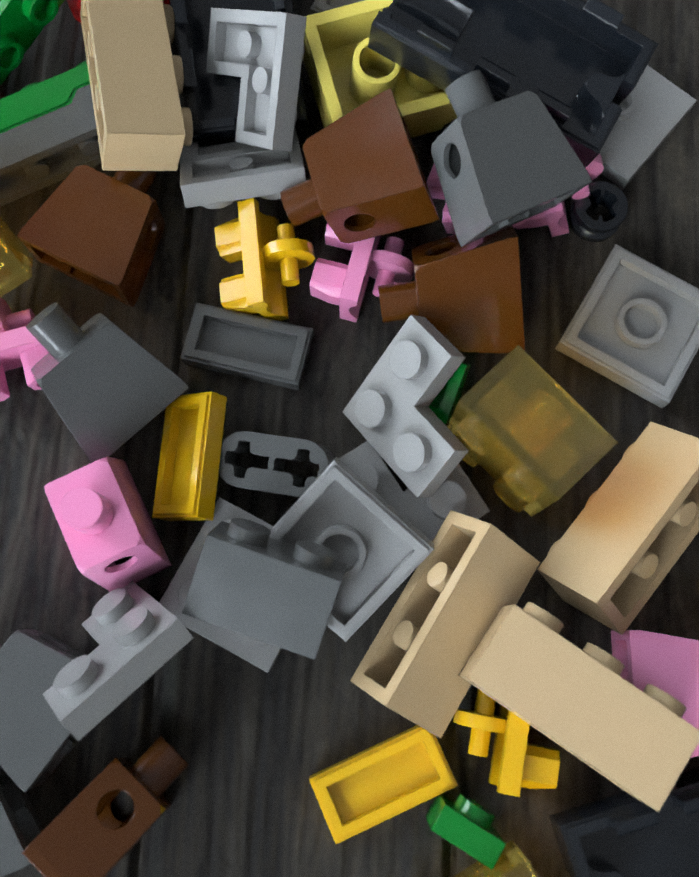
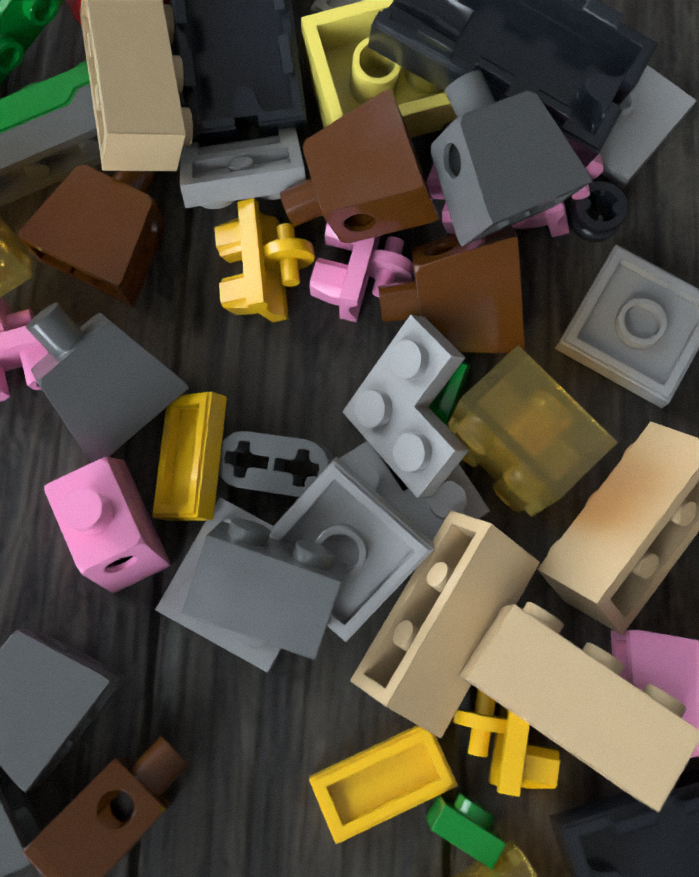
light grey plate [42,581,194,741] -> none
dark grey tile [180,302,313,391] -> none
light grey plate [206,8,307,152] -> none

